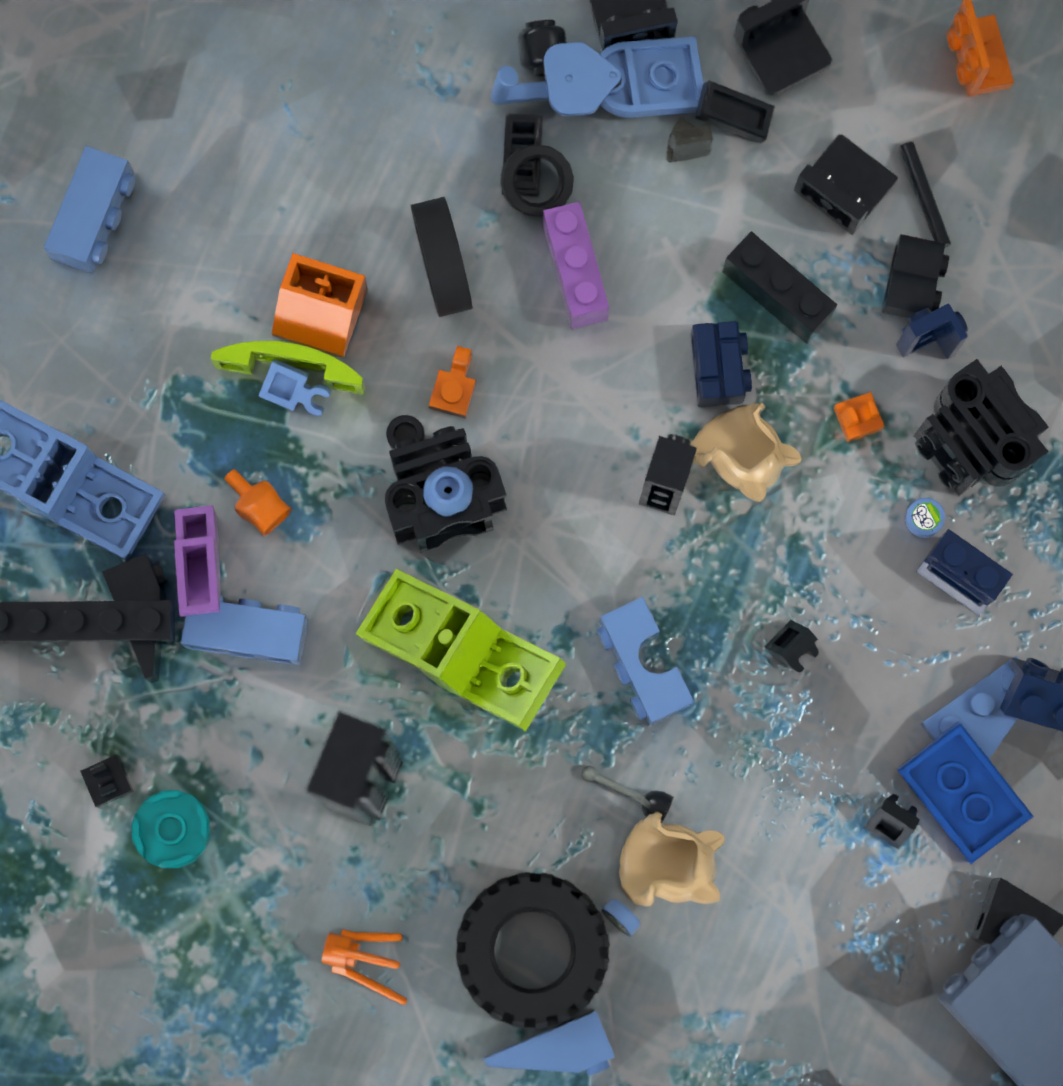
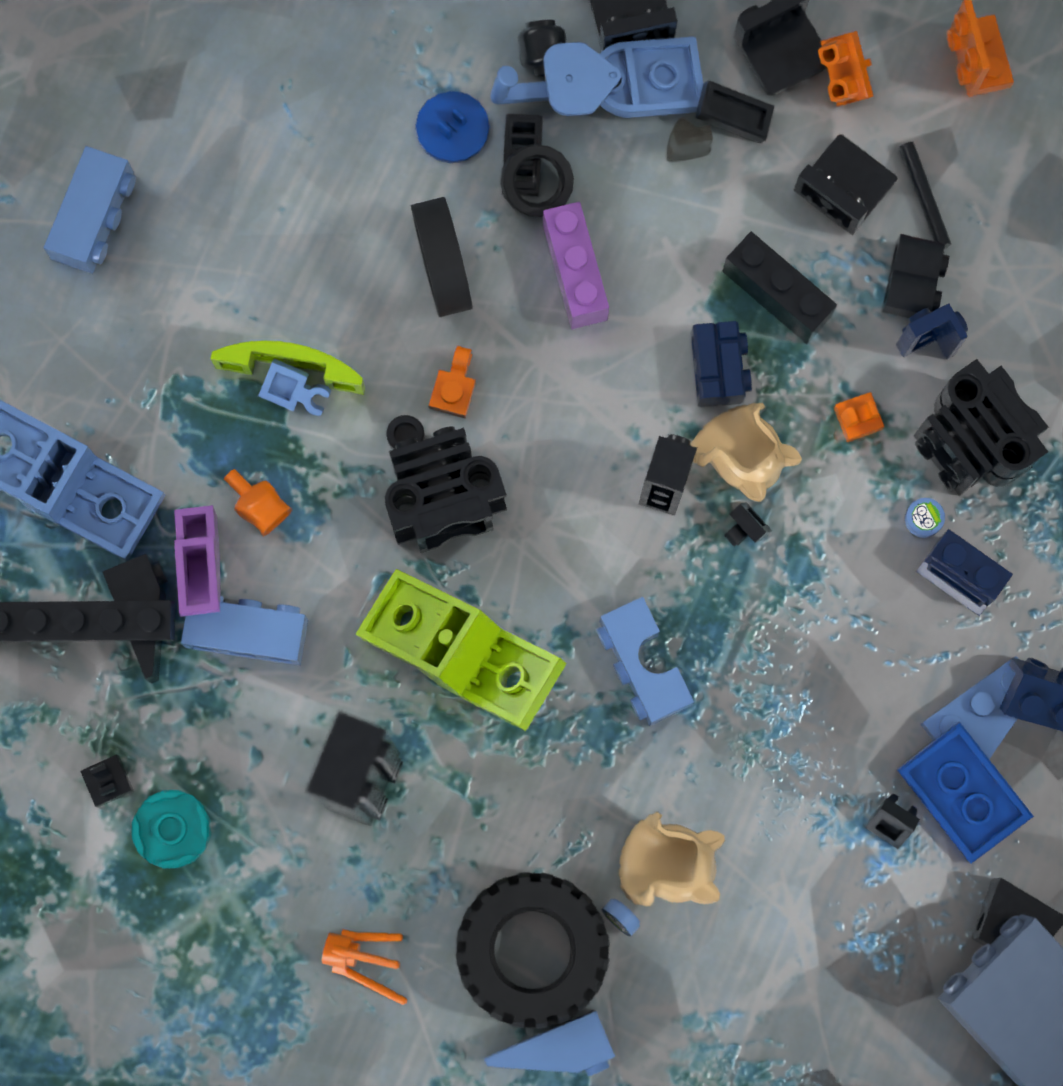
orange slope [271,253,368,358] -> none
medium blue plate [423,466,473,516] -> none
hinge [582,766,674,823] -> none
black tile [764,620,819,672] -> none
none -> blue piece [416,91,490,163]
none -> black tile [724,502,772,547]
none -> orange hips [818,31,874,107]

